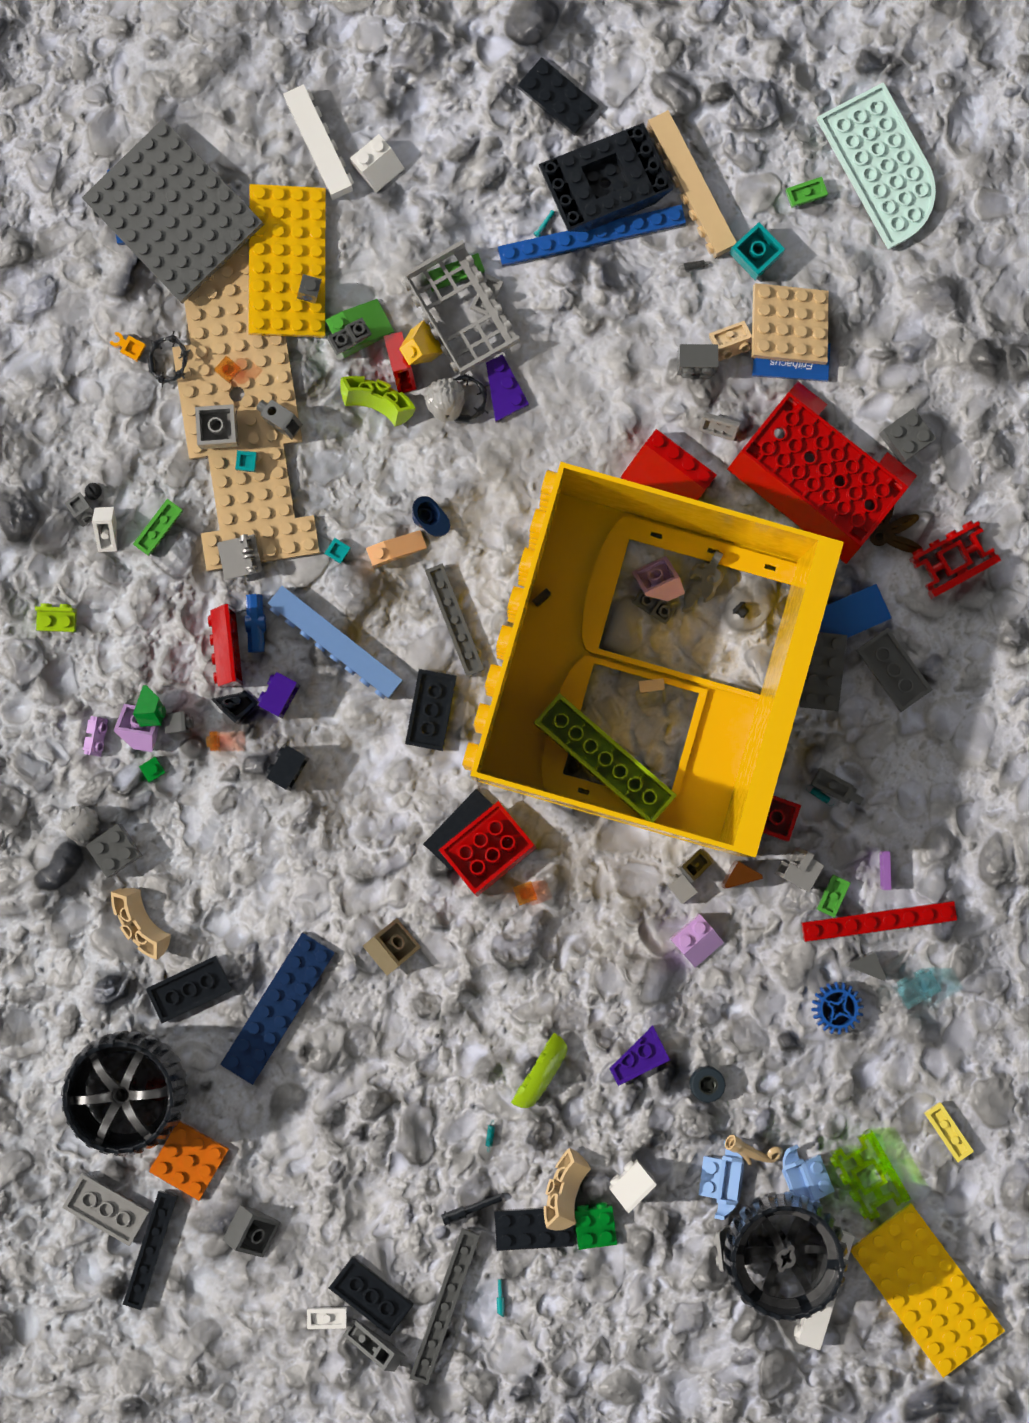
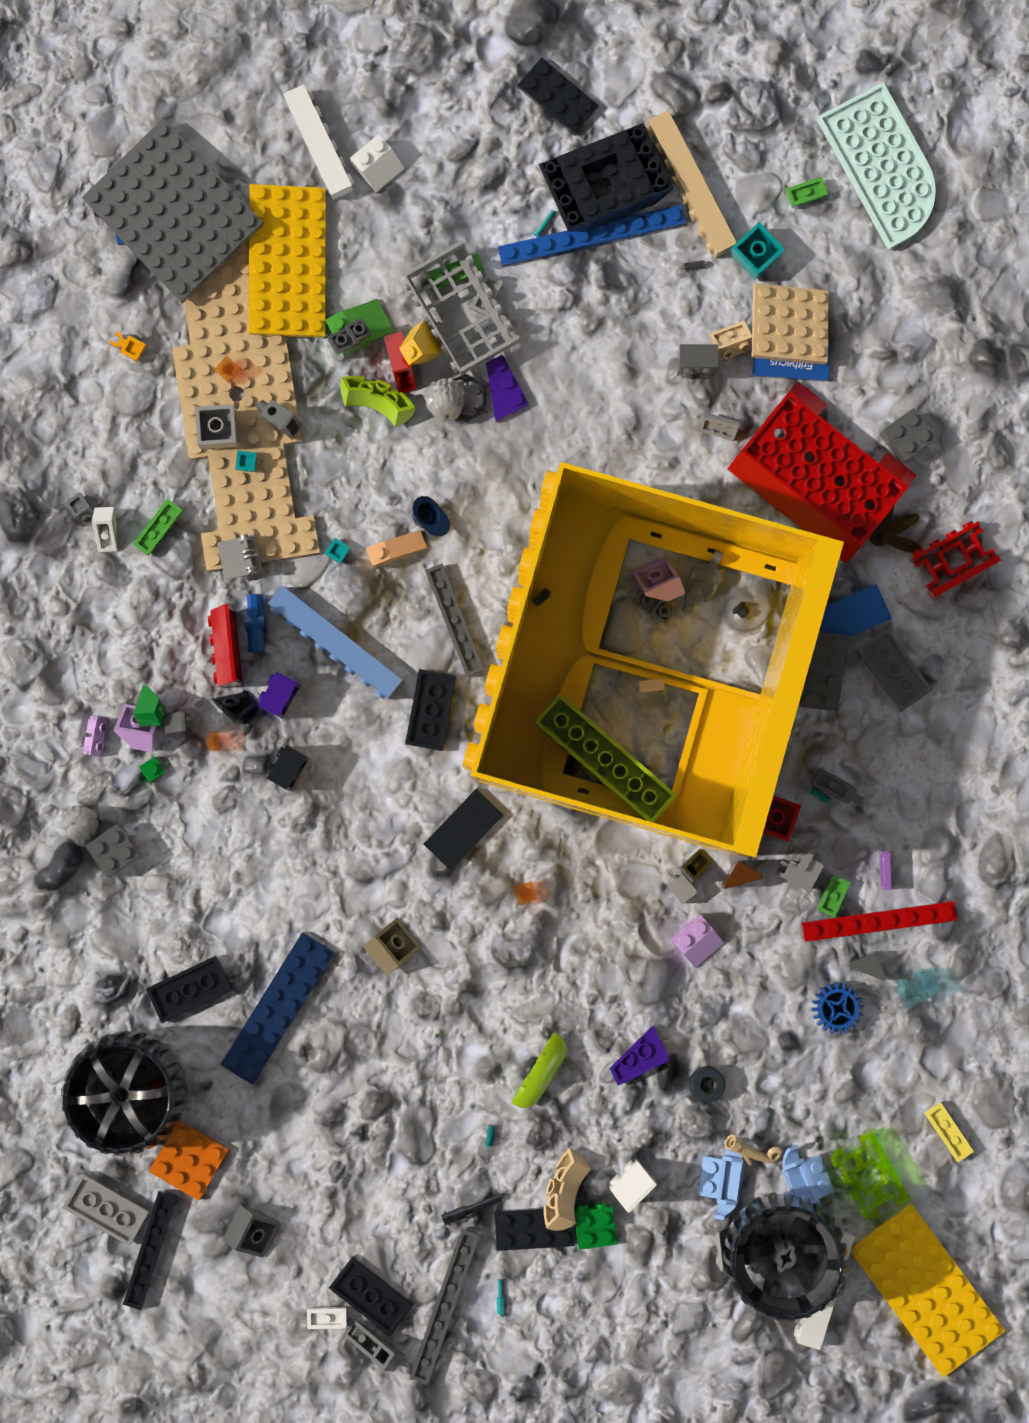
lime bracket [35,603,77,633] -> none
black piece [85,483,102,500] -> none
tan brick [111,888,171,960] -> none
black piece [147,331,191,388] -> none
dark grey brick [297,274,322,303] -> none
red slope [439,801,537,897] -> none
red slope [620,429,717,500] -> none

